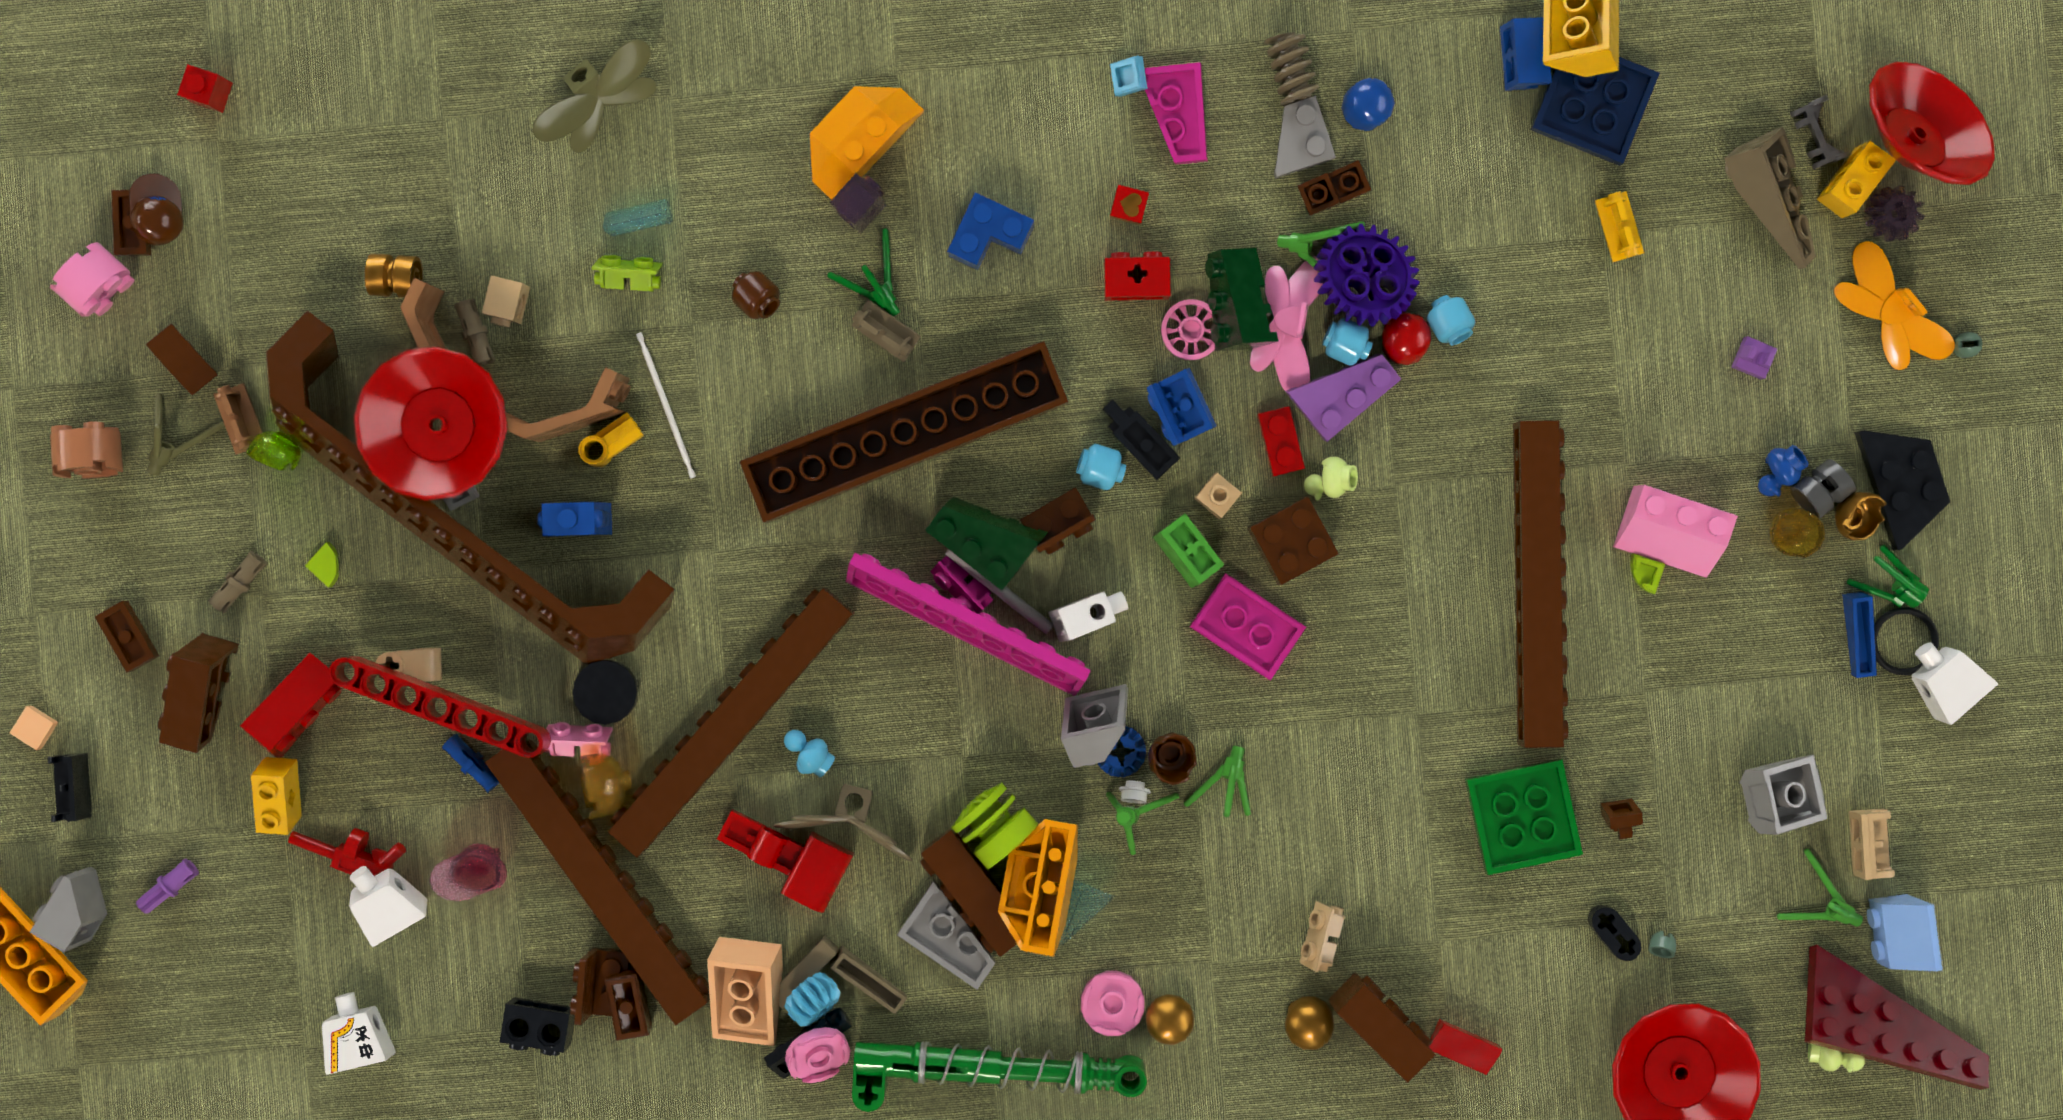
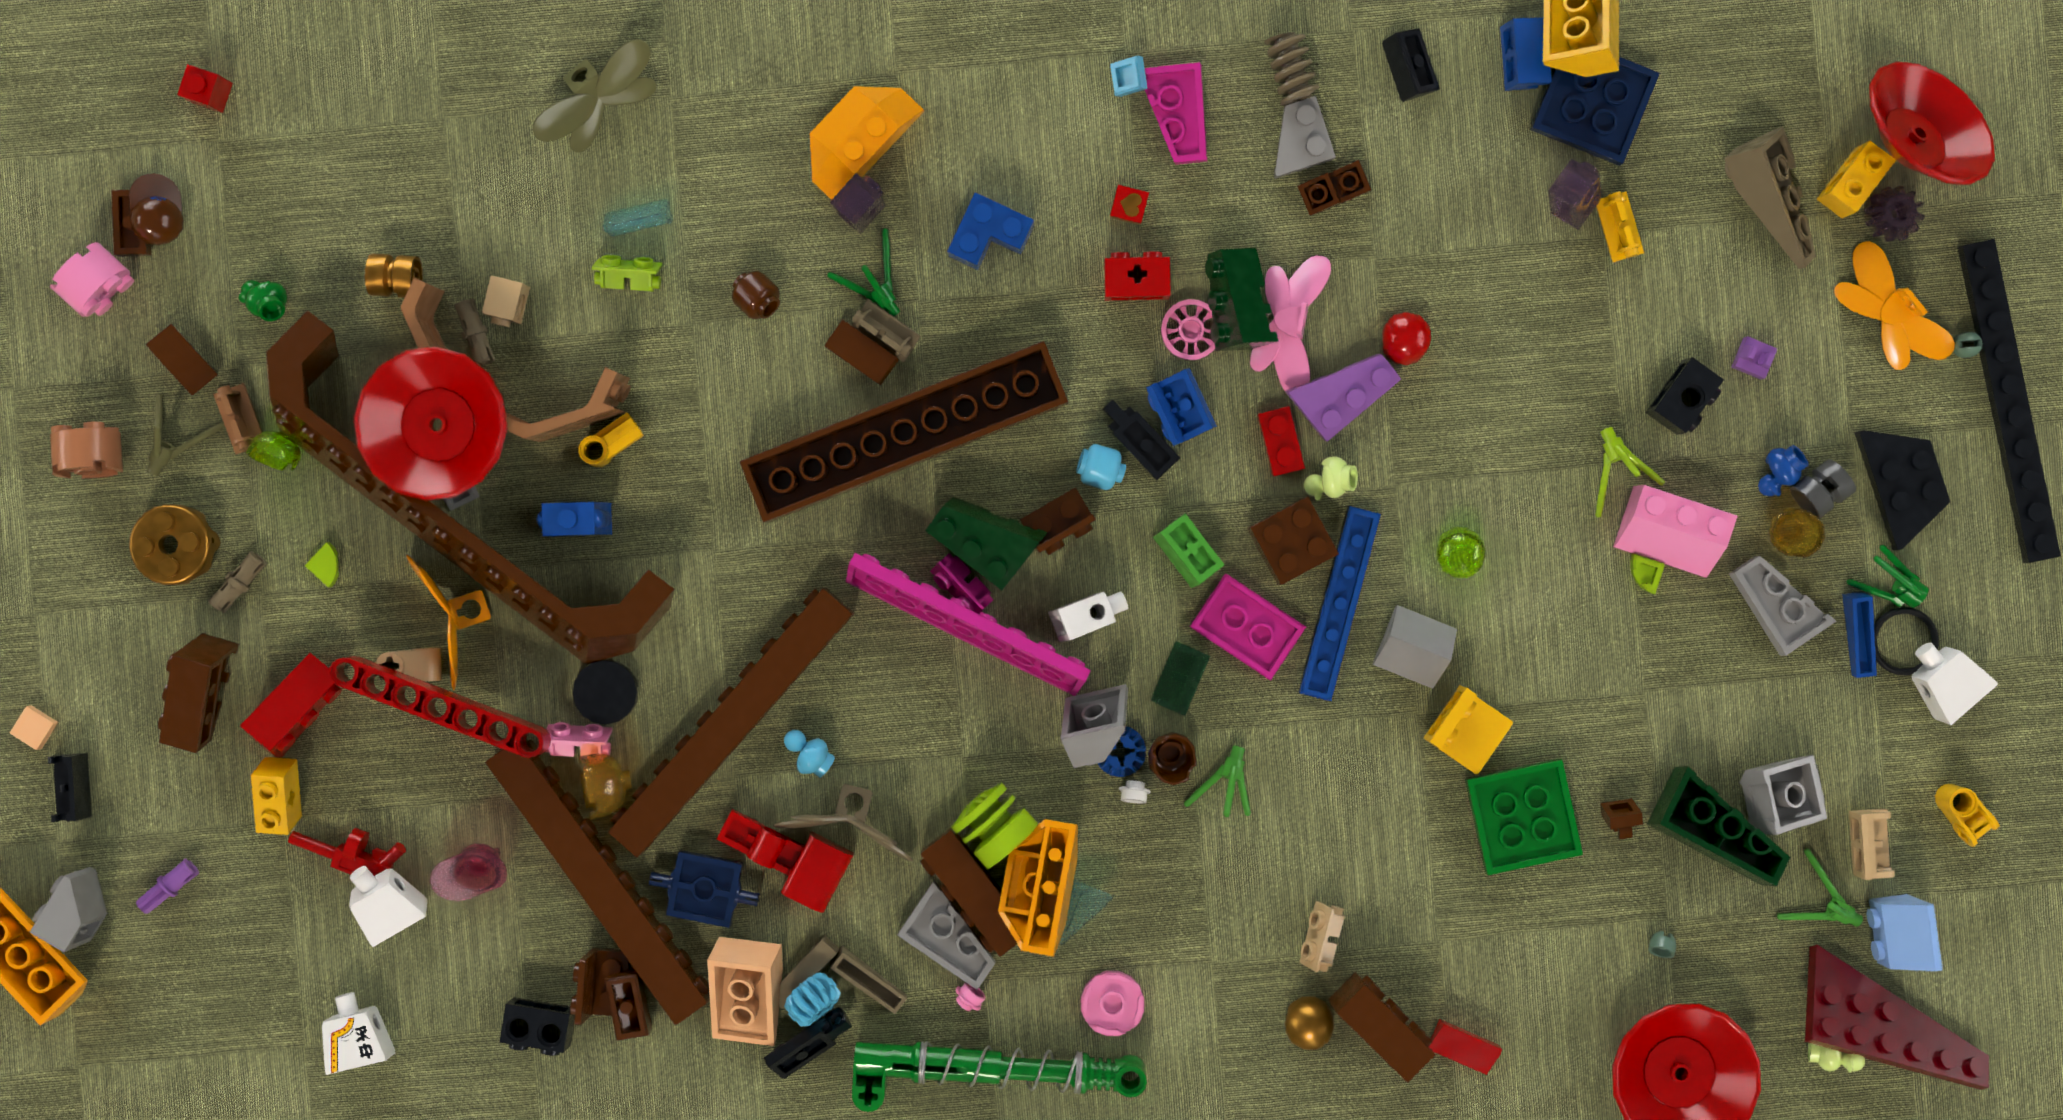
reddish brown plate [95,600,159,673] -> none
blue pin [442,733,499,793] -> none
white piece [636,332,696,479] -> none
bright pink tile [785,1027,851,1083] -> none
light grey bar [945,549,1054,634] -> none
bright green plant [1106,792,1179,855] -> none
pearl gold hair [1146,994,1194,1045] -> none
tan brick [1194,473,1242,519] -> none
bright green plant [1277,221,1365,268] -> none
dark purple gear [1314,224,1420,327] -> none
medium azure head [1322,318,1373,366] -> none
blue hair [1341,78,1395,131] -> none
medium azure head [1427,295,1476,346] -> none
reddish brown brick [1513,421,1569,748] -> none
black beam [1588,905,1642,961] -> none
flat silver piece [1790,95,1852,169] -> none
pearl gold hair [1835,492,1886,541] -> none
none -> pearl gold plate [129,504,220,585]
none -> green animal [238,280,288,321]
none -> light orange piece [406,555,491,691]
none -> dark blue plate [649,850,760,928]
none -> reddish brown slope [824,320,899,386]
none -> bright pink plate [956,982,986,1011]
none -> clear green hinge [1151,641,1210,716]
none -> blue tile [1299,506,1381,701]
none -> light grey slope [1372,605,1457,689]
none -> black slope [1382,28,1440,102]
none -> yellow bracket [1423,685,1513,774]
none -> clear neon green hair [1436,527,1486,578]
none -> brick [1548,159,1602,230]
none -> lime plant [1595,427,1665,518]
none -> black brick [1645,357,1724,435]
none -> dark green wedge [1647,766,1791,887]
none -> light grey wing [1729,556,1837,656]
none -> yellow piece [1935,784,2000,847]
none -> black plate [1957,239,2061,563]

